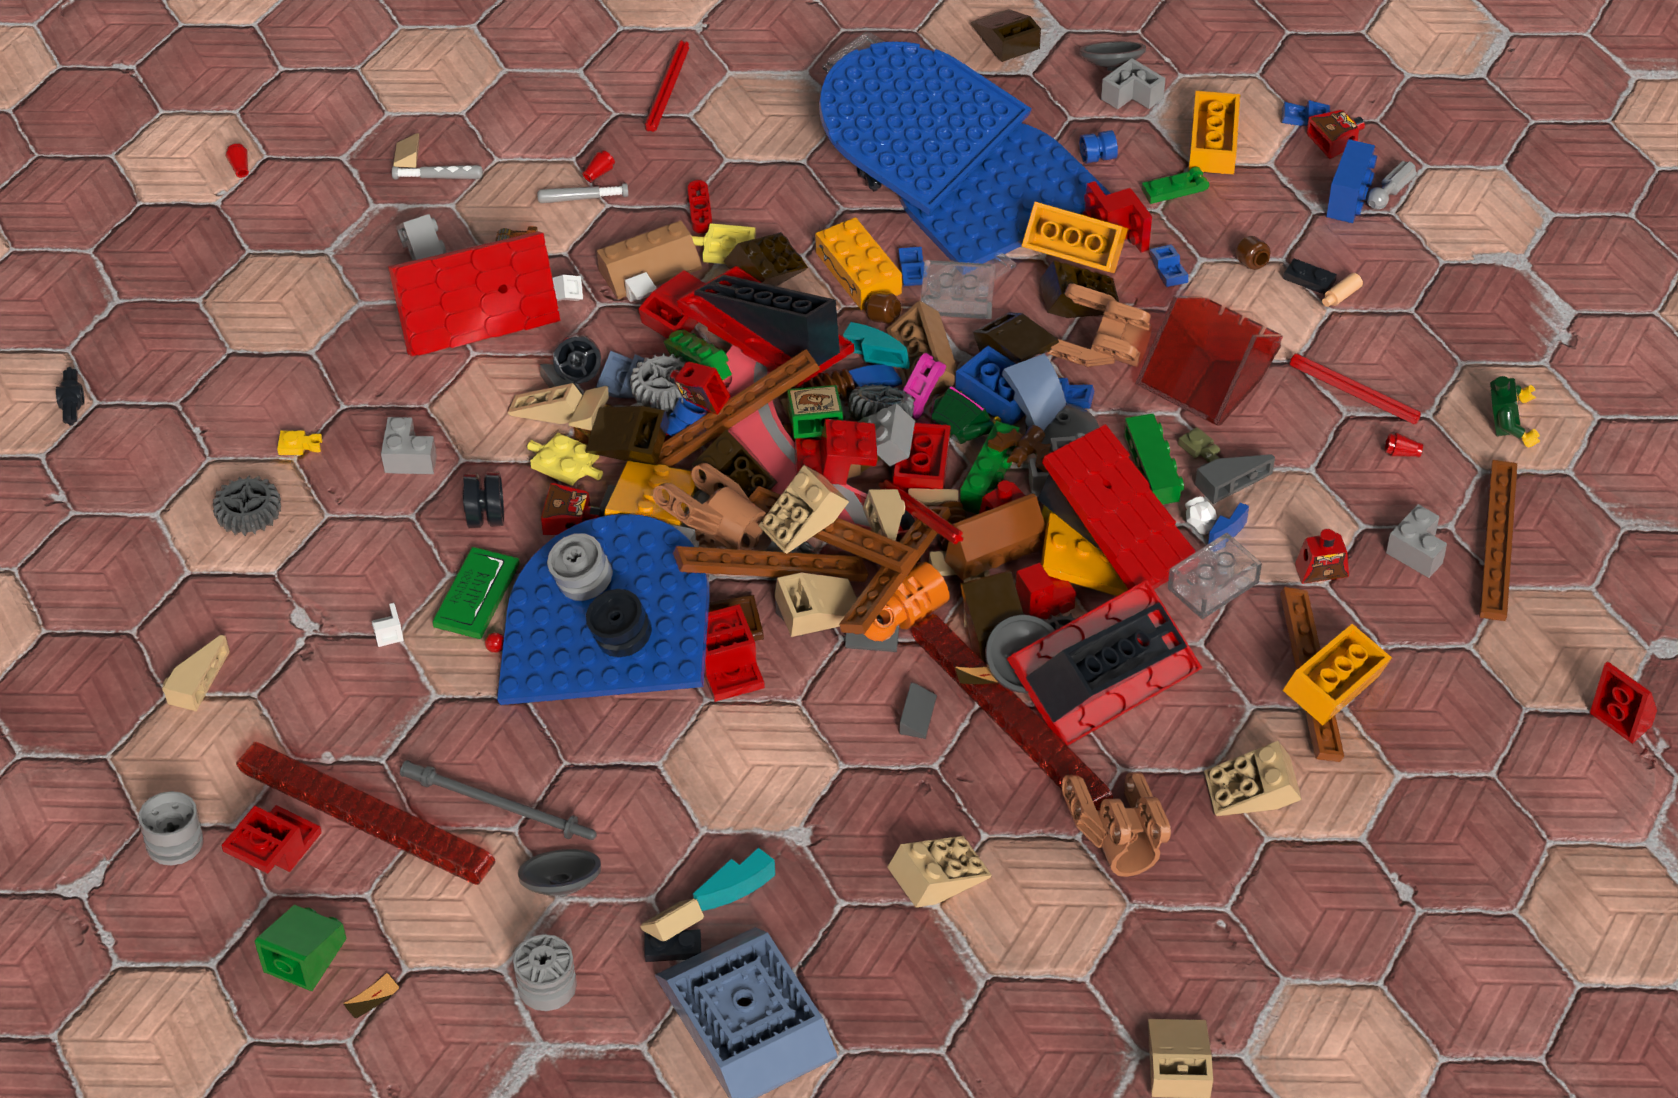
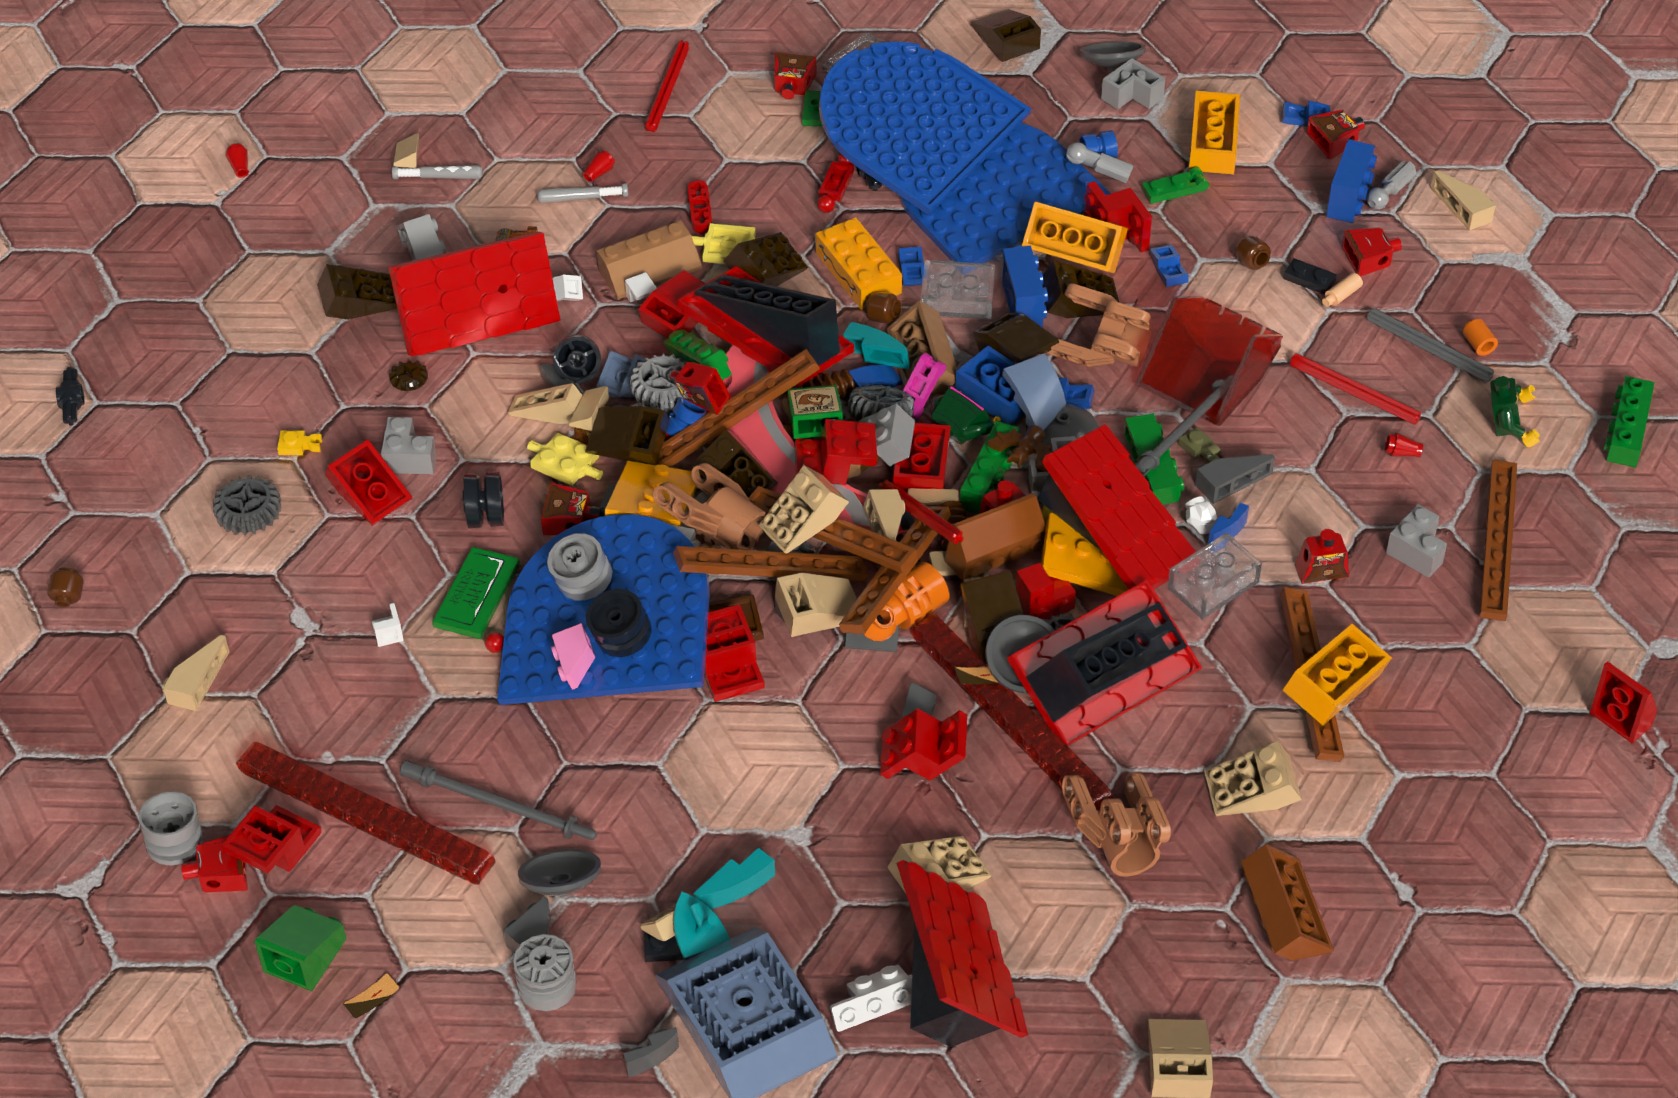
none -> reddish brown head [47,567,84,607]
none -> red torso [181,835,248,892]
none -> dark brown slope [317,264,398,320]
none -> red slope [325,440,413,526]
none -> dark brown gear [389,360,428,391]
none -> dark grey slope [503,896,550,954]
none -> bright pink slope [551,623,595,690]
none -> dark grey slope [623,1027,679,1078]
none -> teal shield [673,892,730,958]
none -> torso [775,52,817,99]
none -> green plate [802,90,822,126]
none -> red plate [817,153,854,213]
none -> white bracket [830,965,912,1032]
none -> red bracket [880,708,967,781]
none -> red piece [896,860,1028,1047]
none -> blue brick [1002,245,1048,328]
none -> light grey piece [1066,142,1133,183]
none -> dark grey bar [1135,375,1237,477]
none -> dark orange slope [1241,844,1334,961]
none -> red torso [1342,228,1402,276]
none -> dark grey axle [1367,308,1494,382]
none -> tan slope [1431,170,1496,231]
none -> orange brick [1463,319,1498,356]
none -> green brick [1604,376,1655,468]

